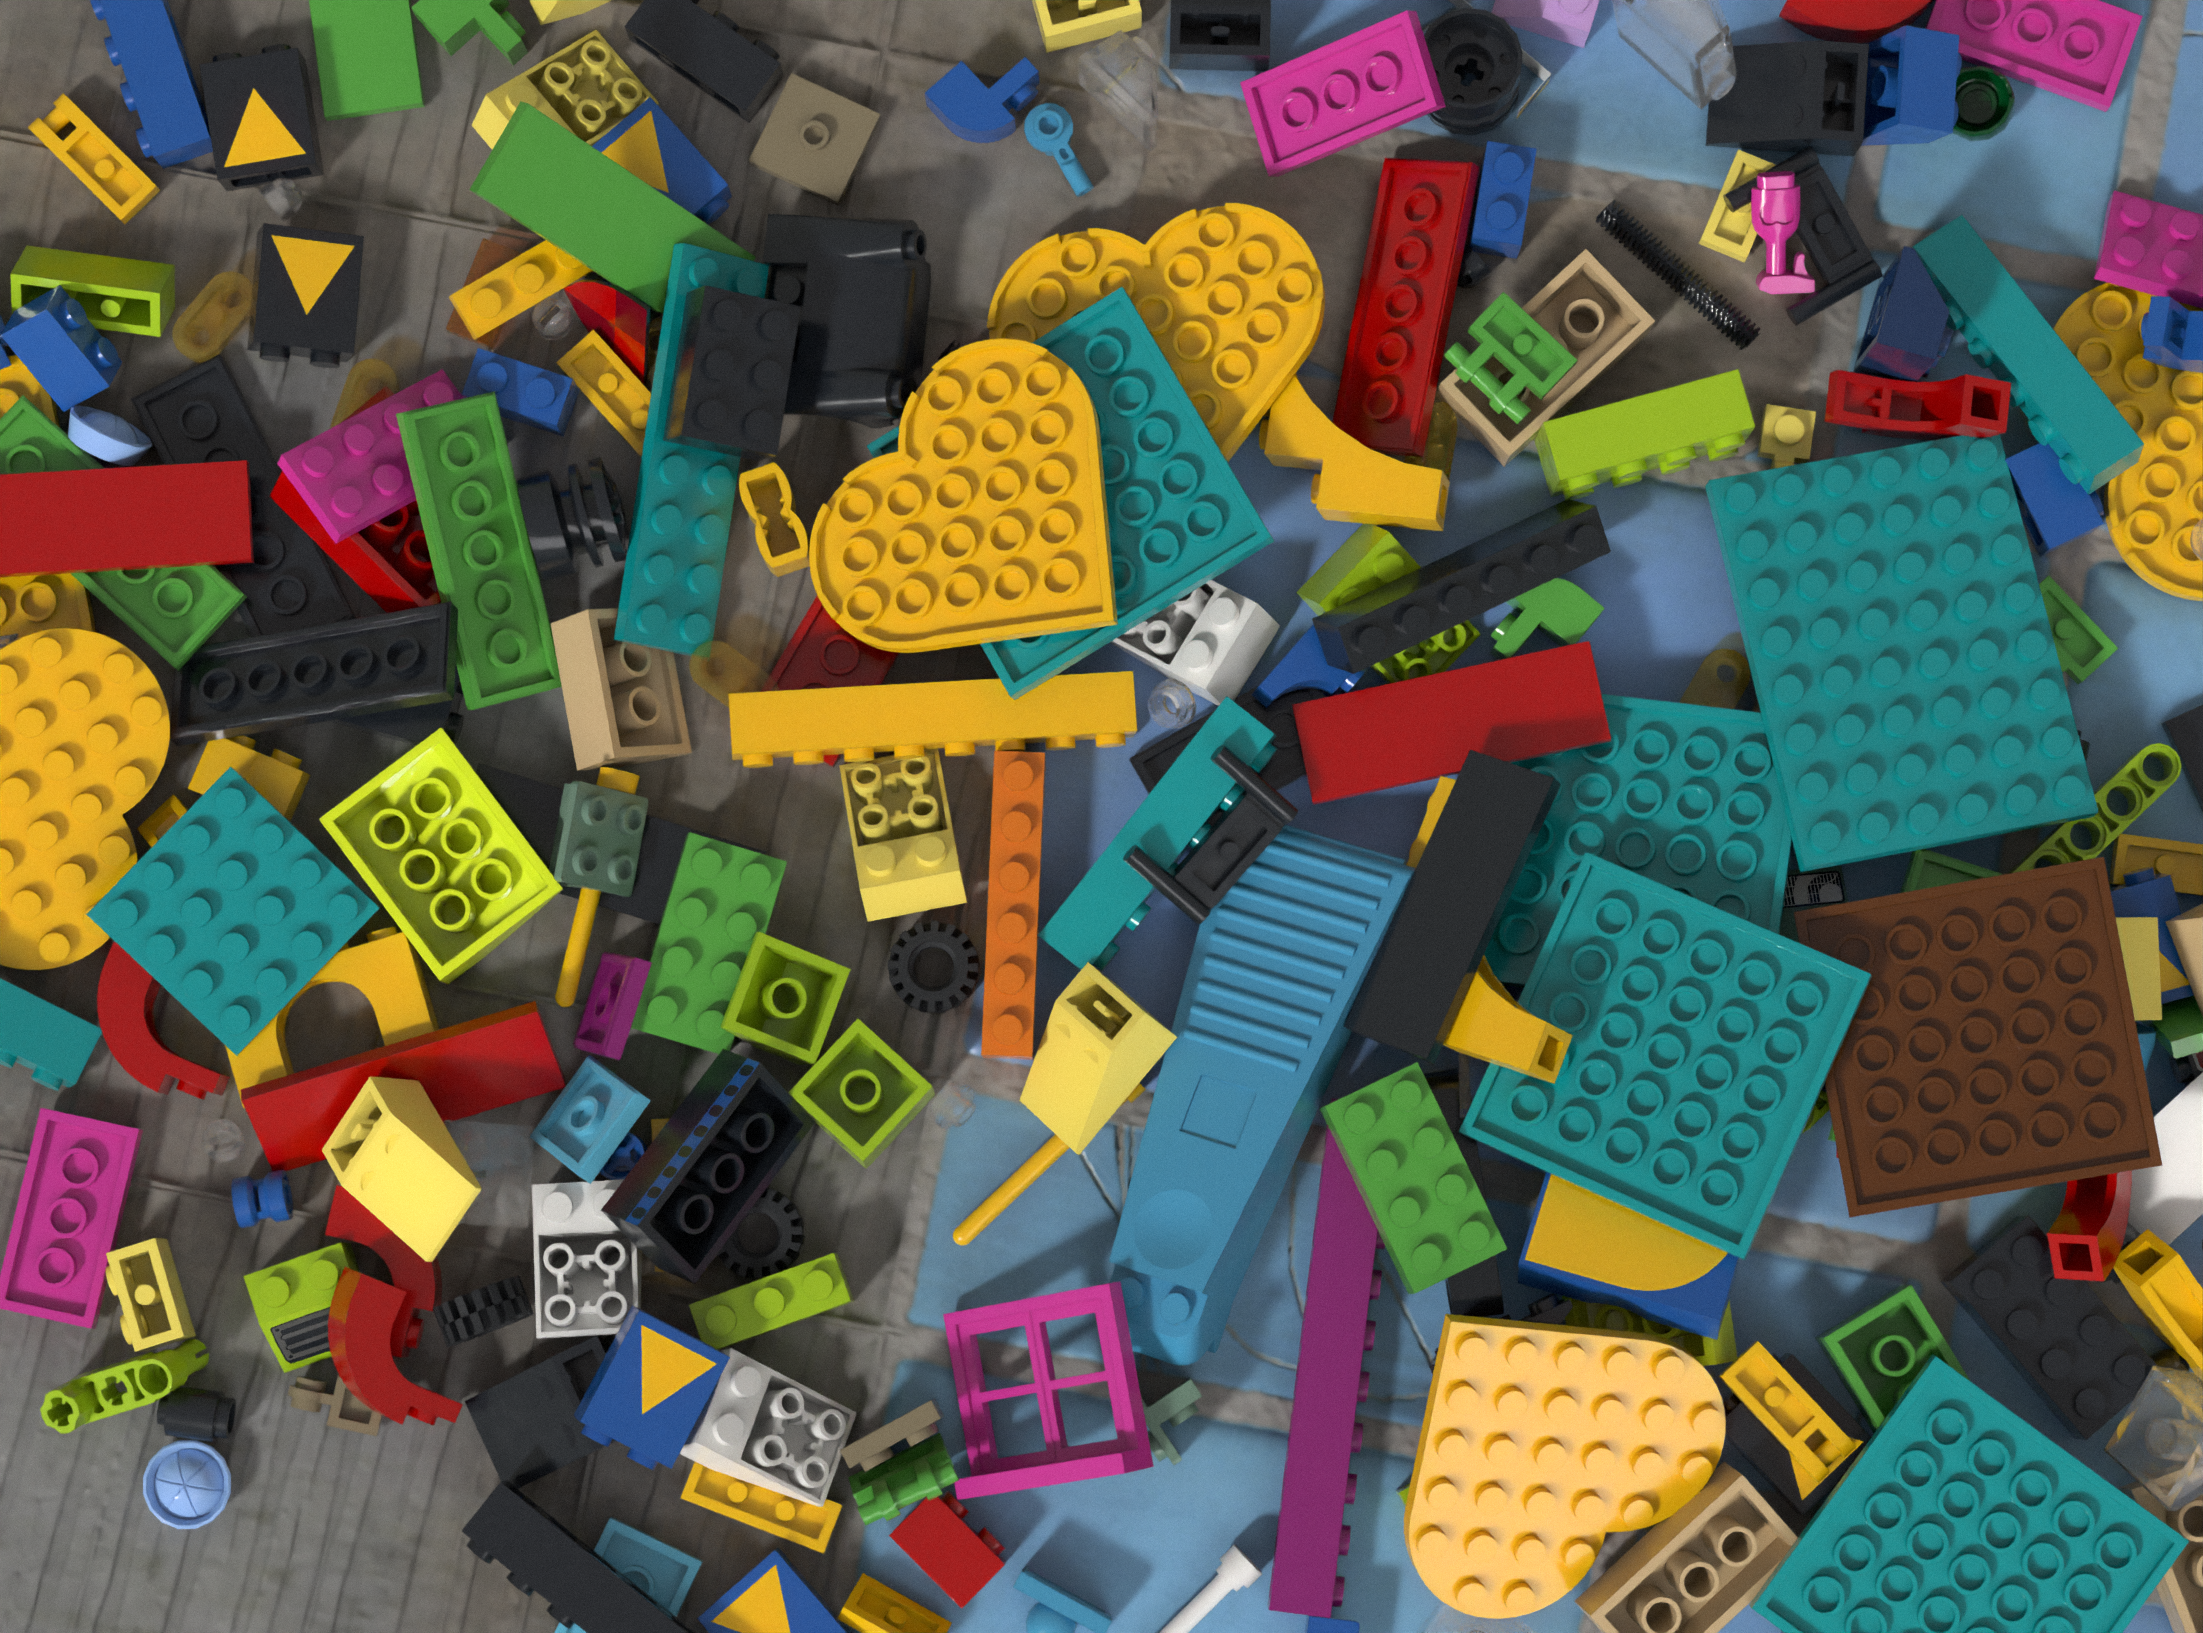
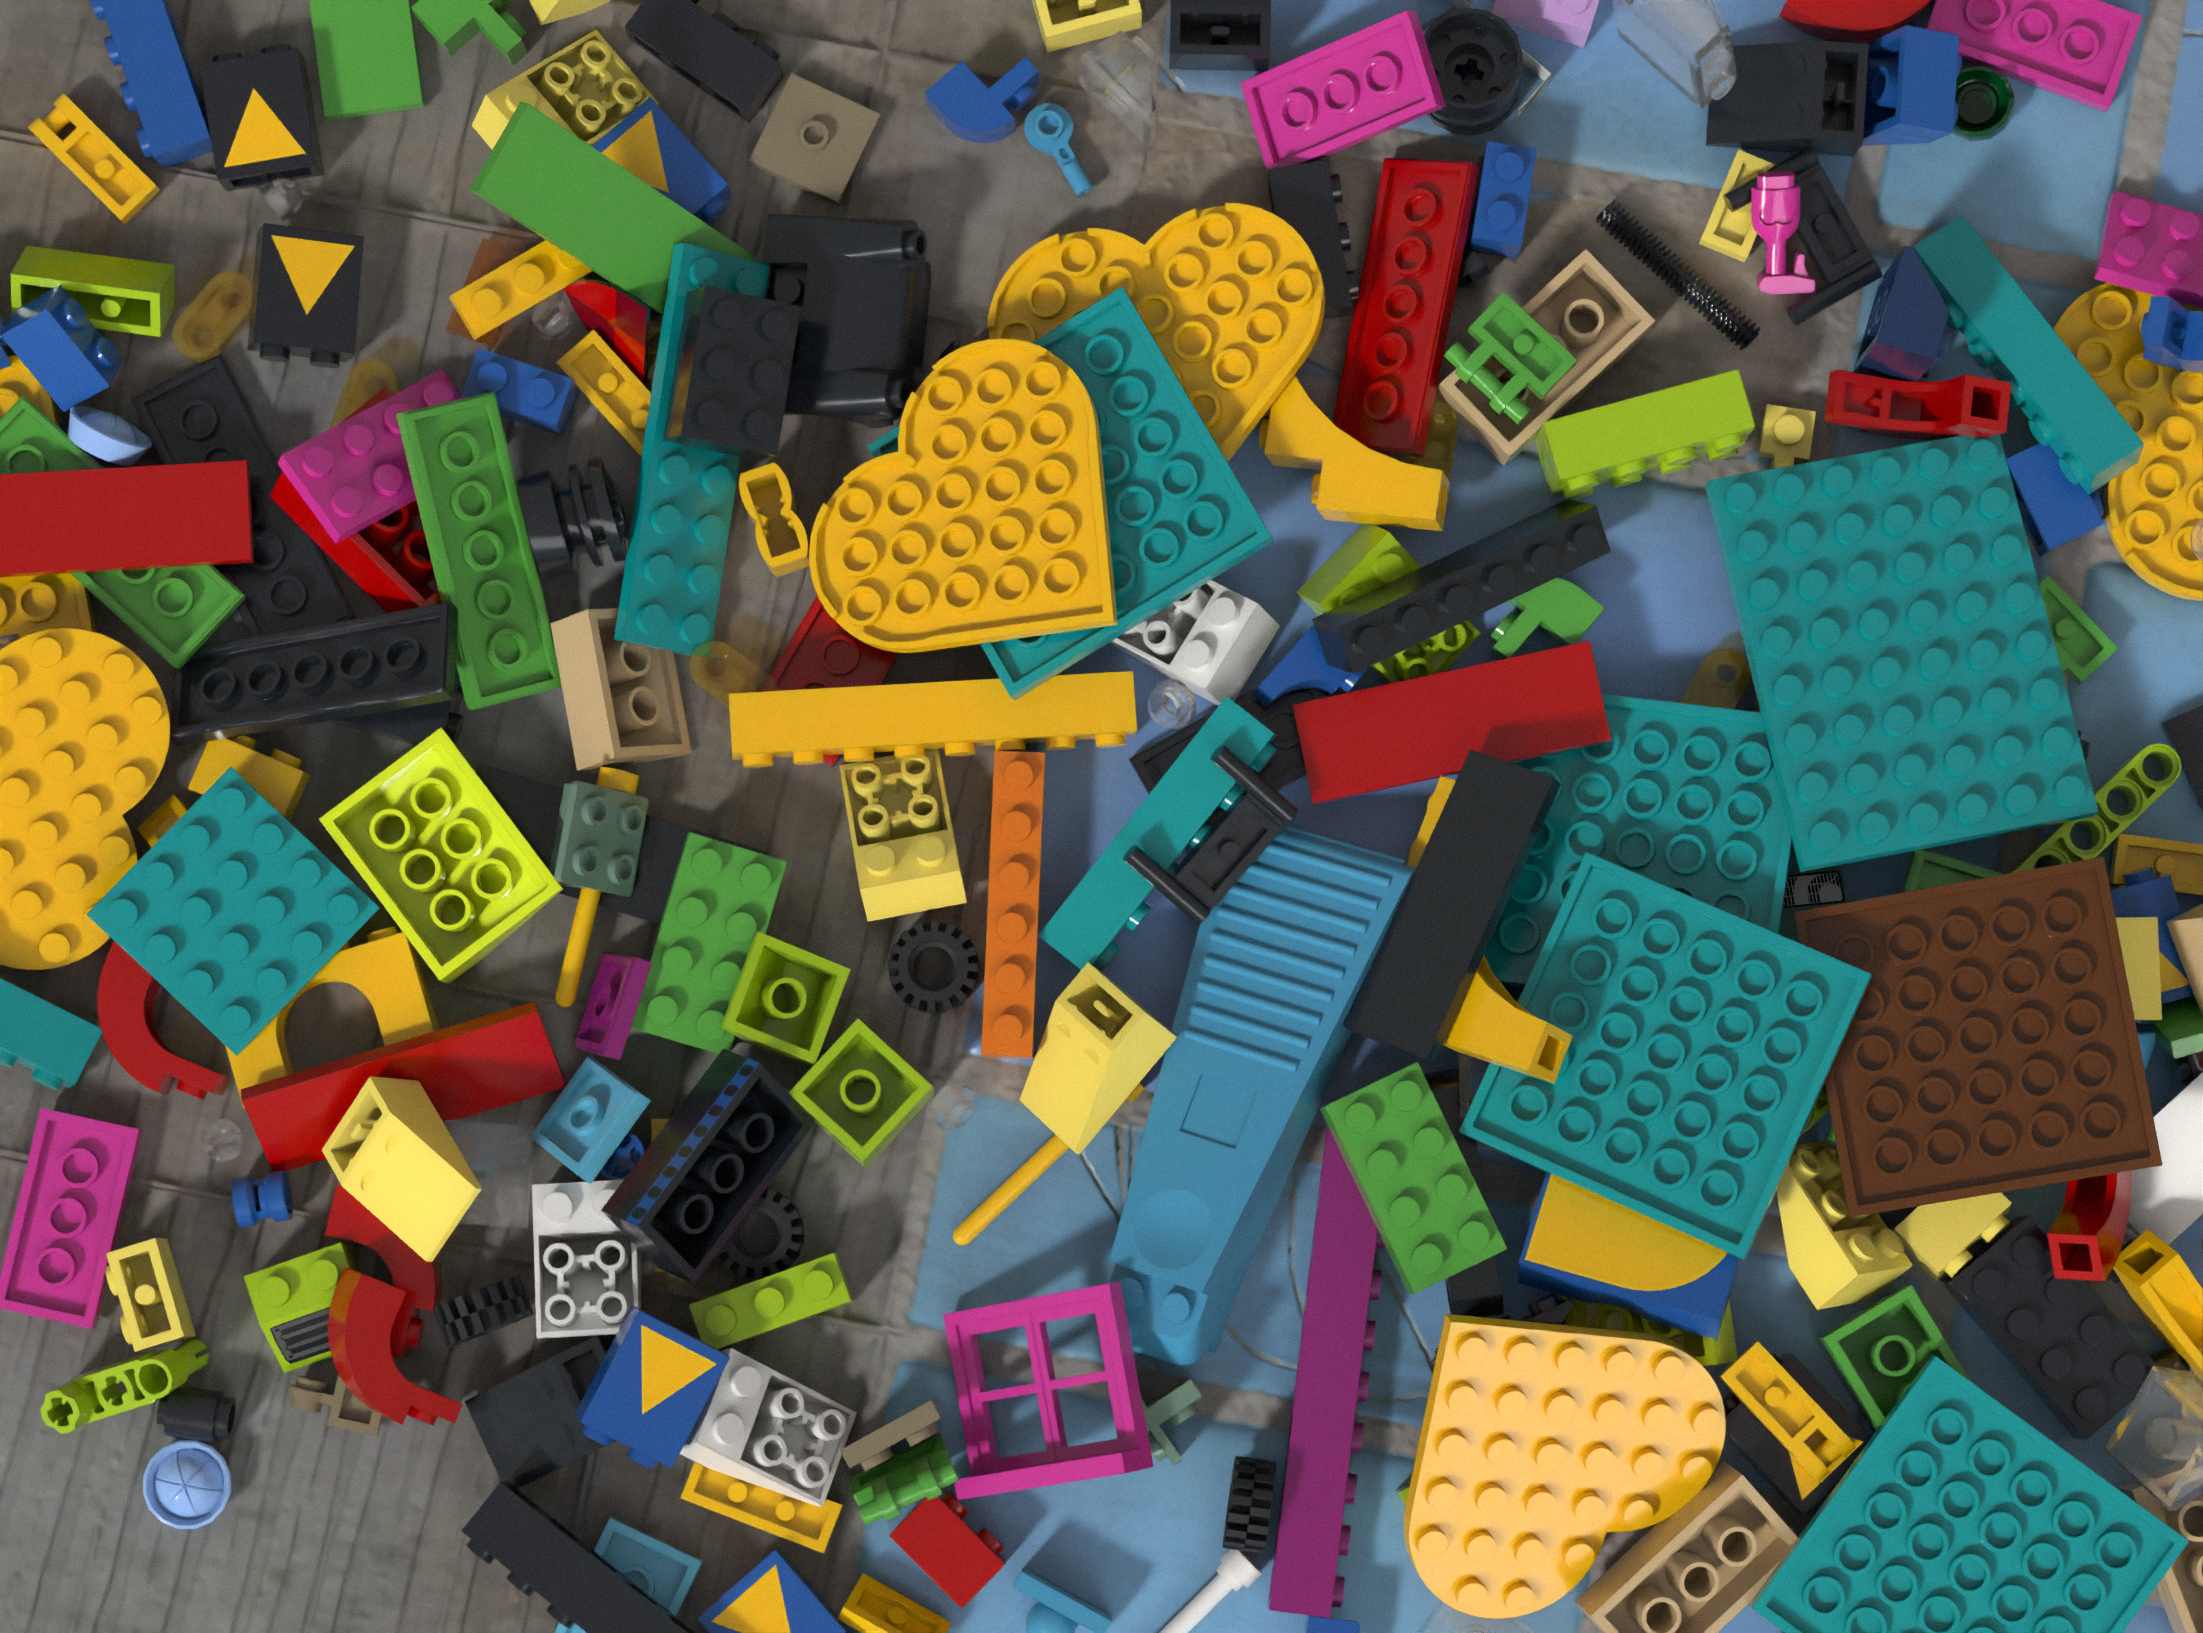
none -> black tyre [1223,1456,1276,1554]
none -> black brick [1267,160,1359,320]
none -> light yellow slope [1776,1140,1912,1310]
none -> light yellow brick [1894,1192,2012,1282]

